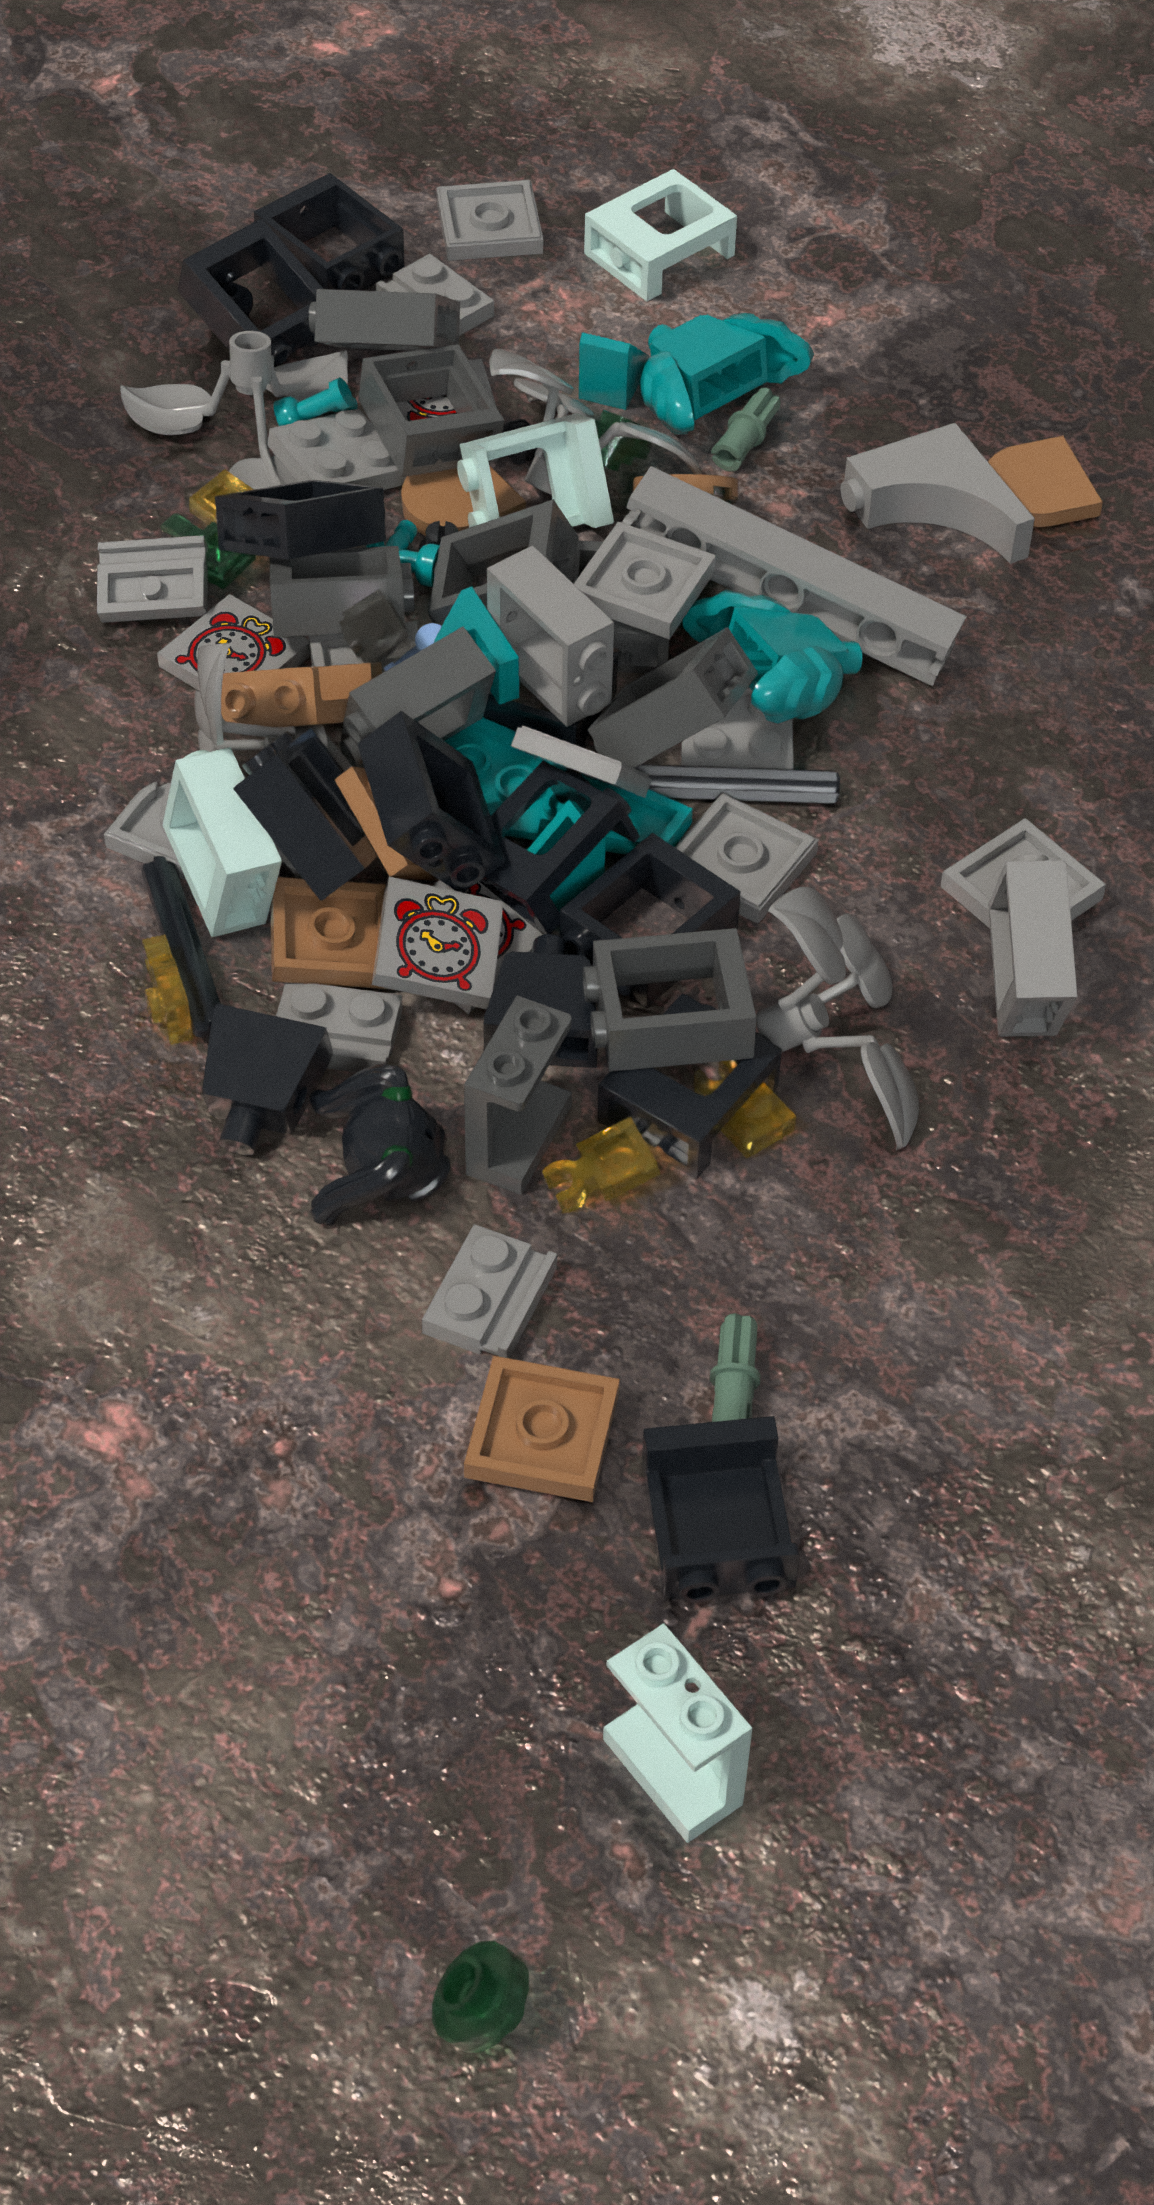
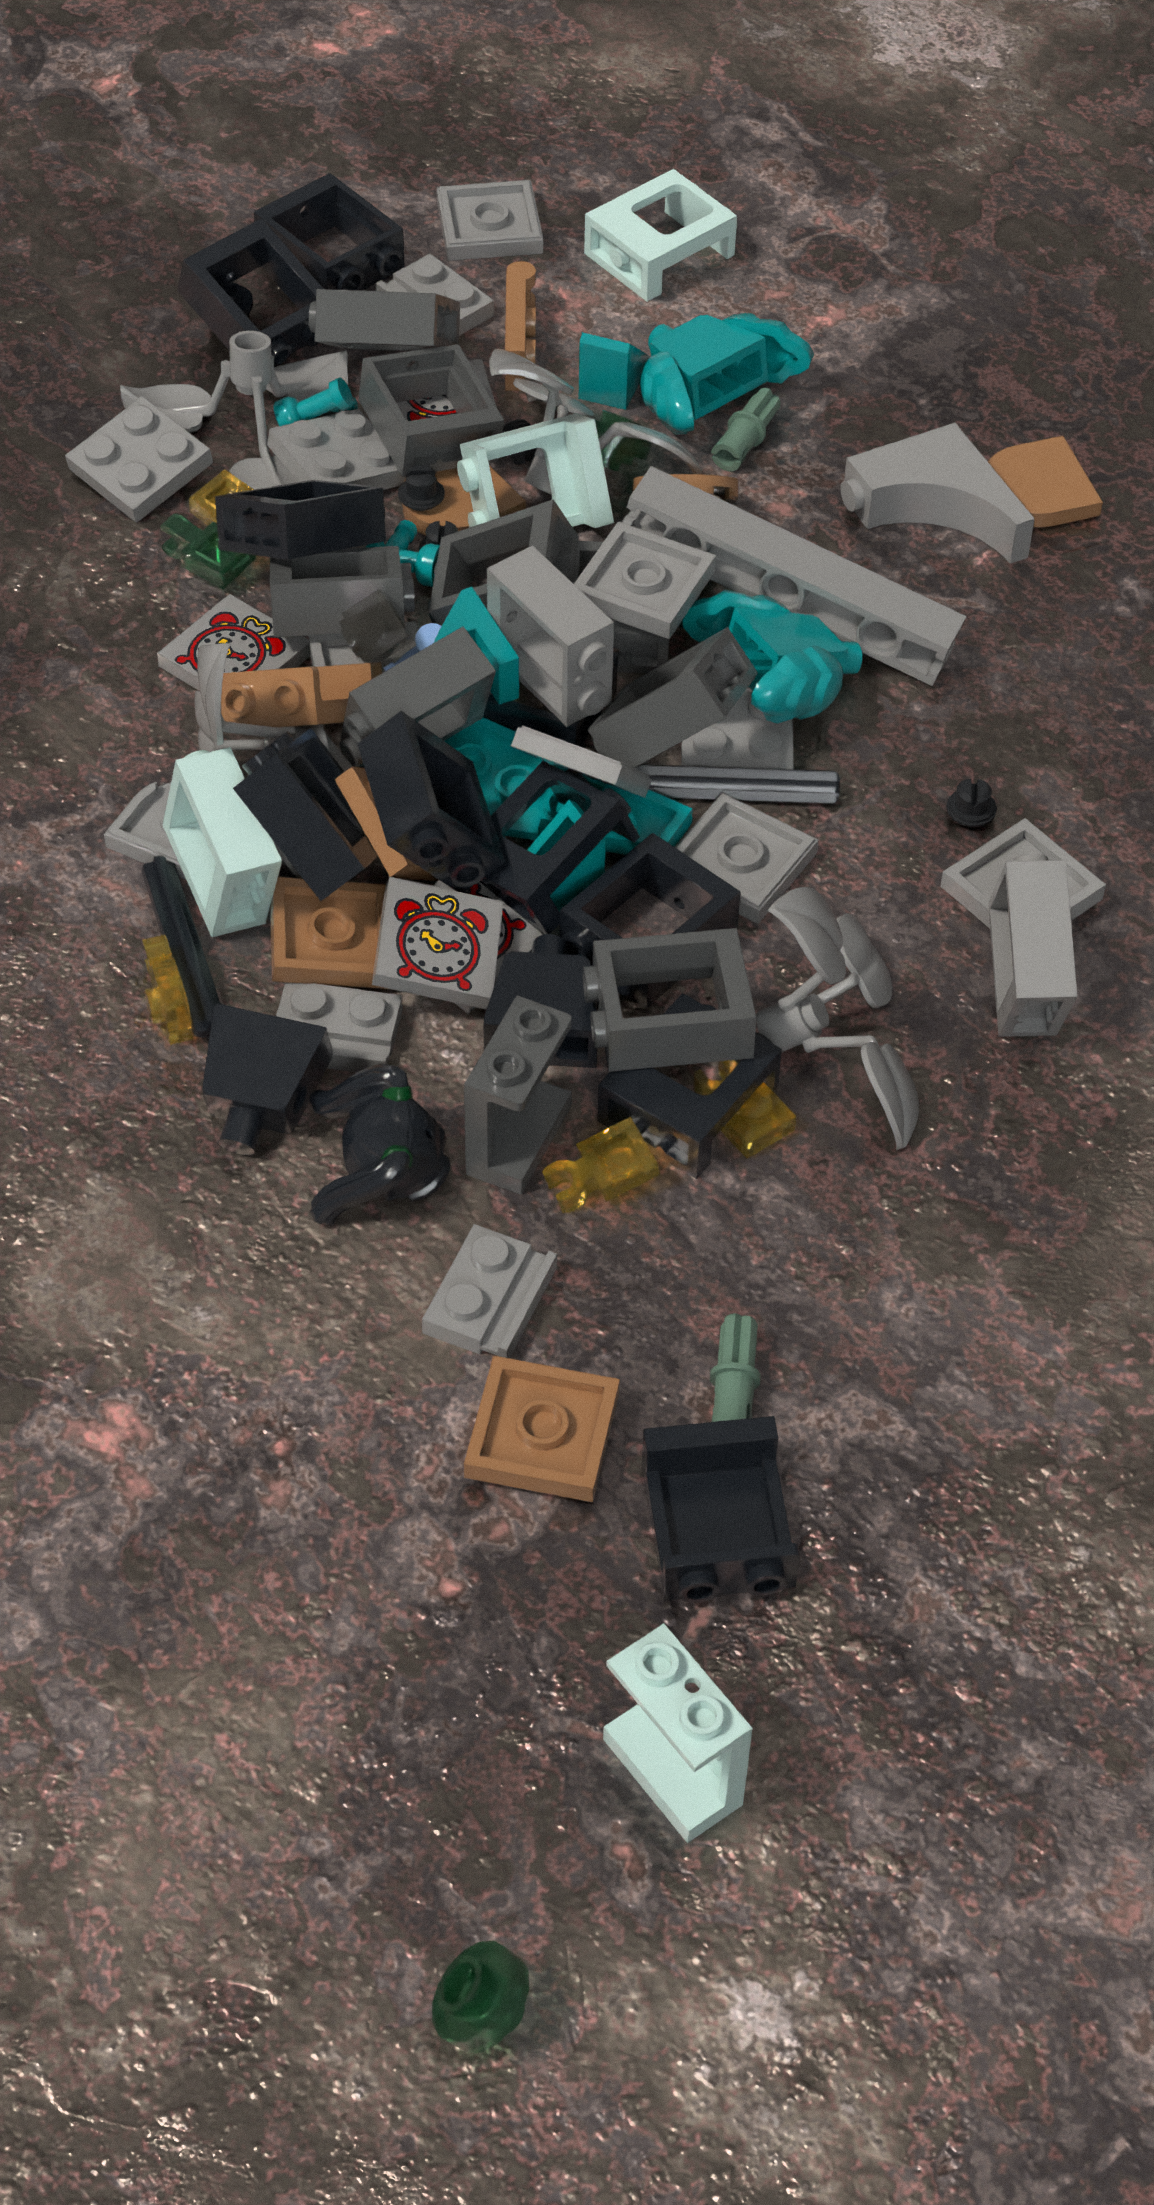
light grey plate [97,535,208,623] -> none
none -> light grey plate [65,396,213,523]
none -> black piece [398,464,445,511]
none -> medium nougat plate [505,261,536,391]
none -> black piece [946,779,997,827]

